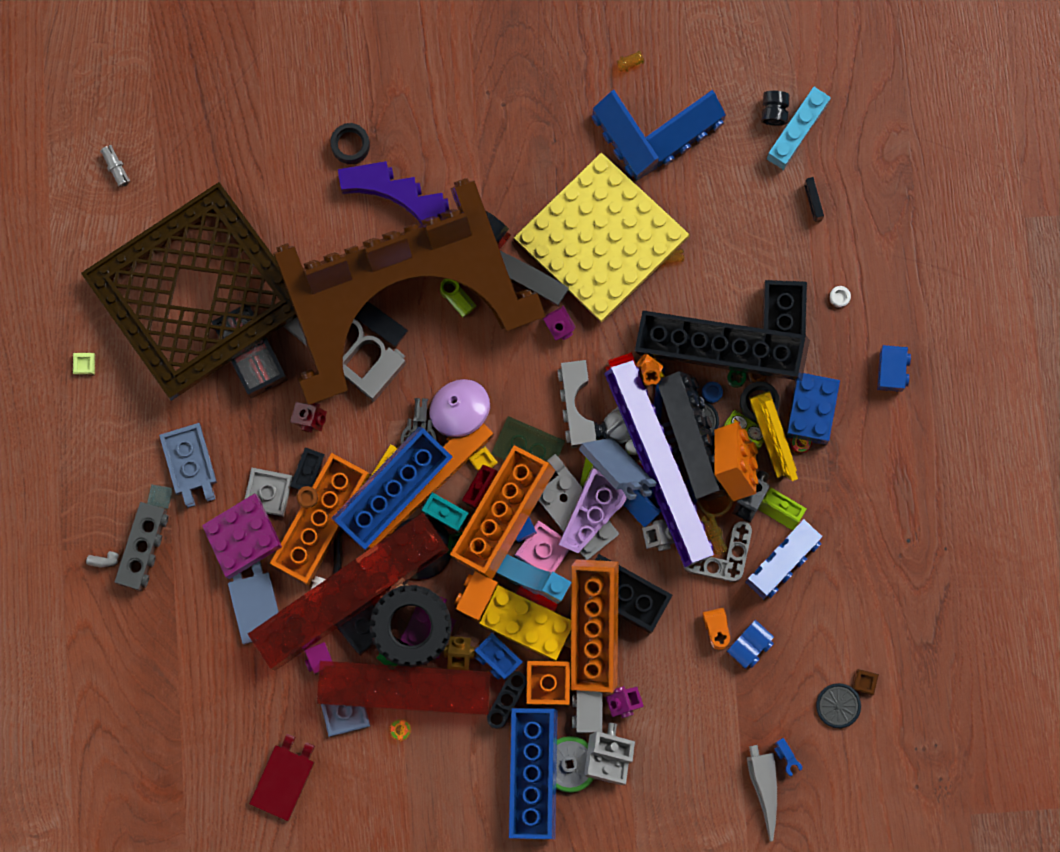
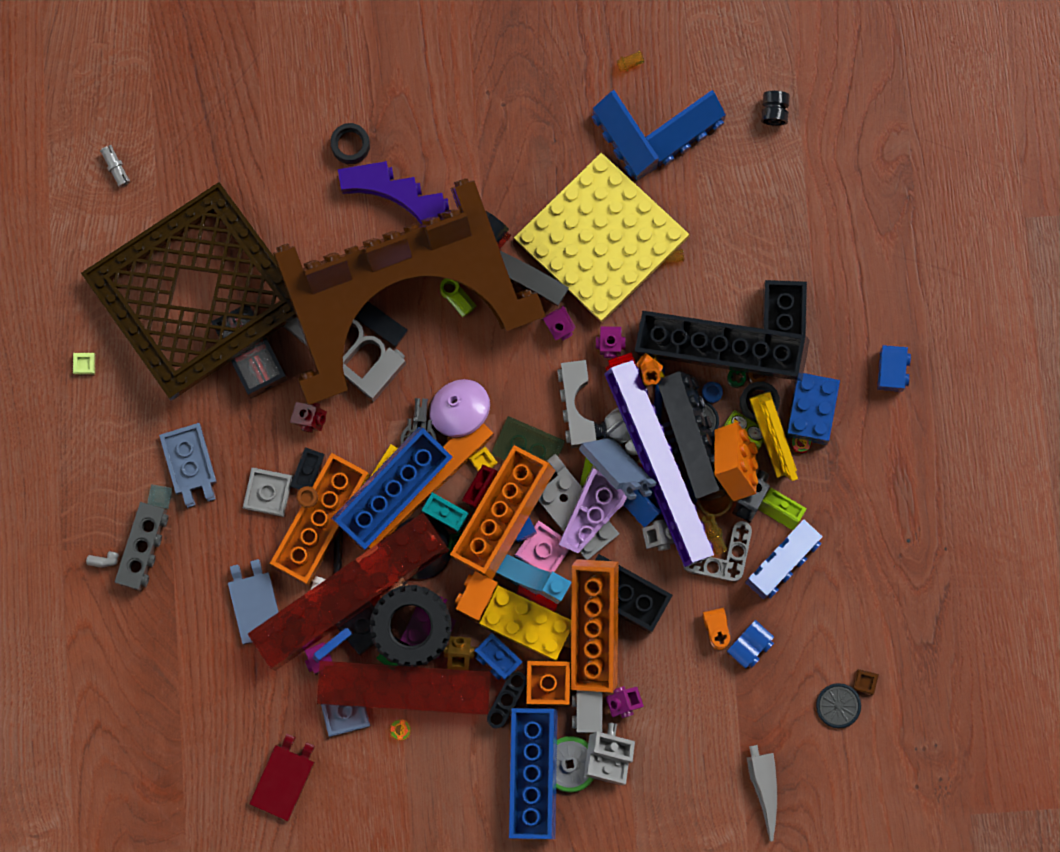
magenta plate [202,493,282,579] -> none
medium azure arch [767,87,831,170] -> none
blue plate [774,738,802,776] -> none
black tile [804,177,824,222] -> none
white tile [829,286,851,308] -> none
none -> blue tile [313,628,352,663]
none -> magenta brick [596,326,625,358]

